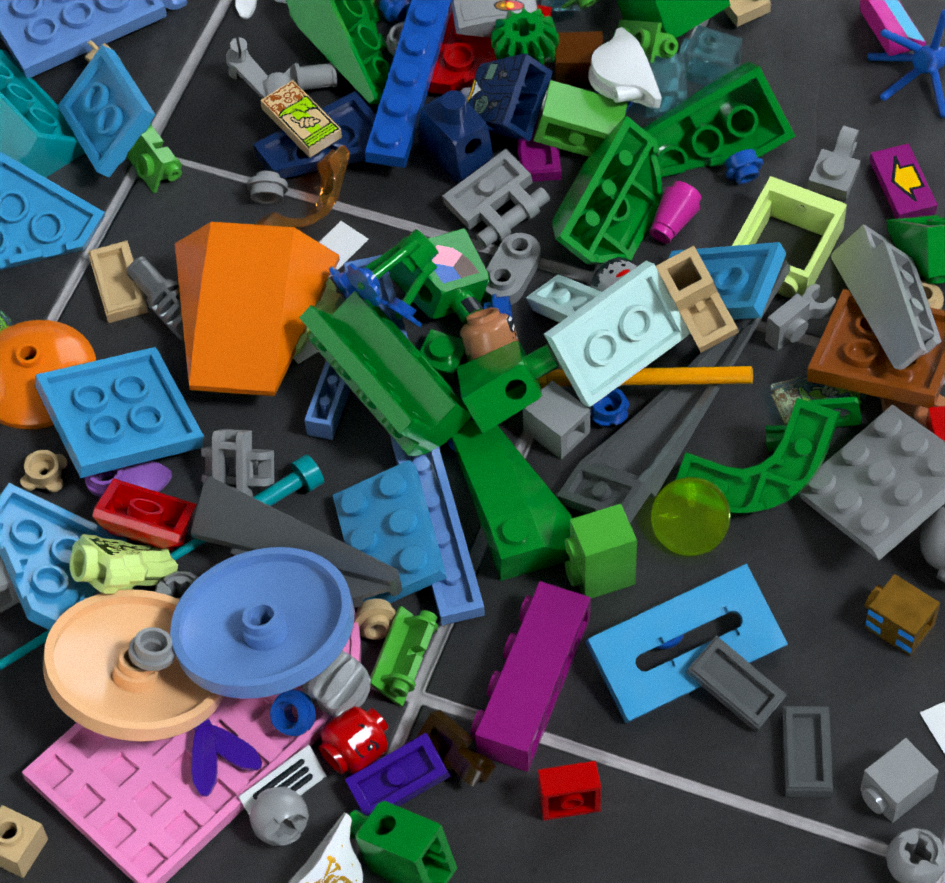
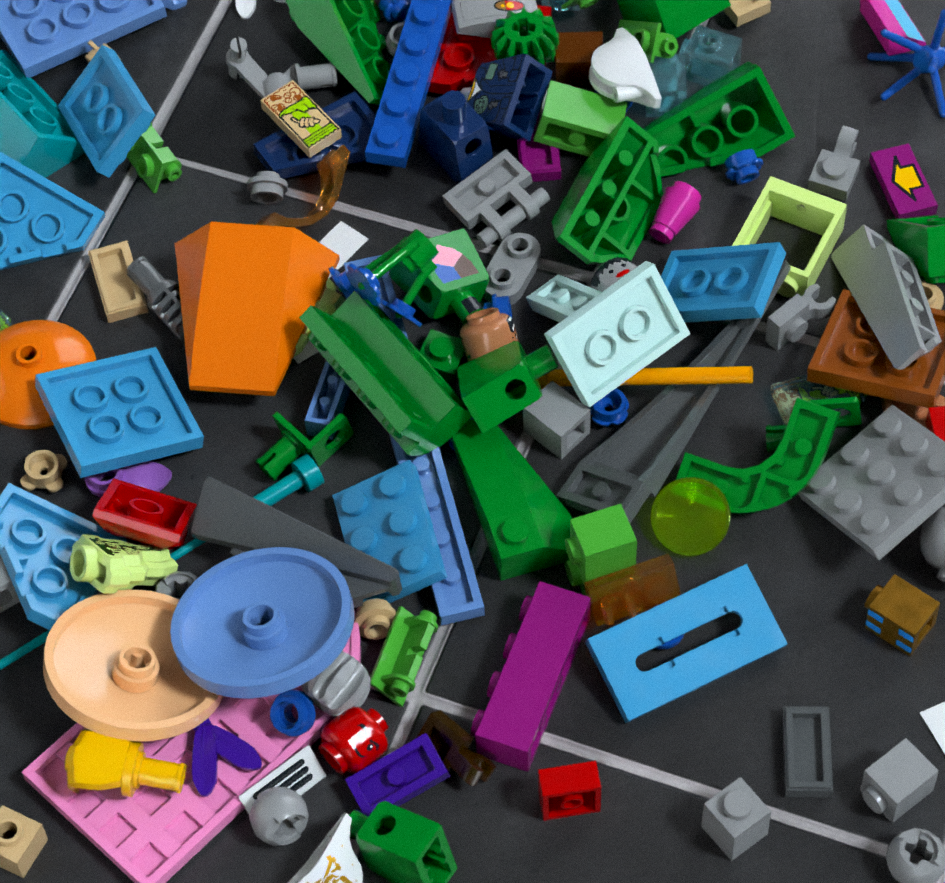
light grey plate [129,627,175,671] -> none
light grey piece [201,429,274,497] -> none
tan brick [656,246,739,353] -> none
dark grey tile [686,635,787,732] -> none
none -> yellow piece [64,729,187,797]
none -> green bracket [255,411,354,481]
none -> clear orange plate [584,554,681,627]
none -> light grey brick [701,777,771,861]

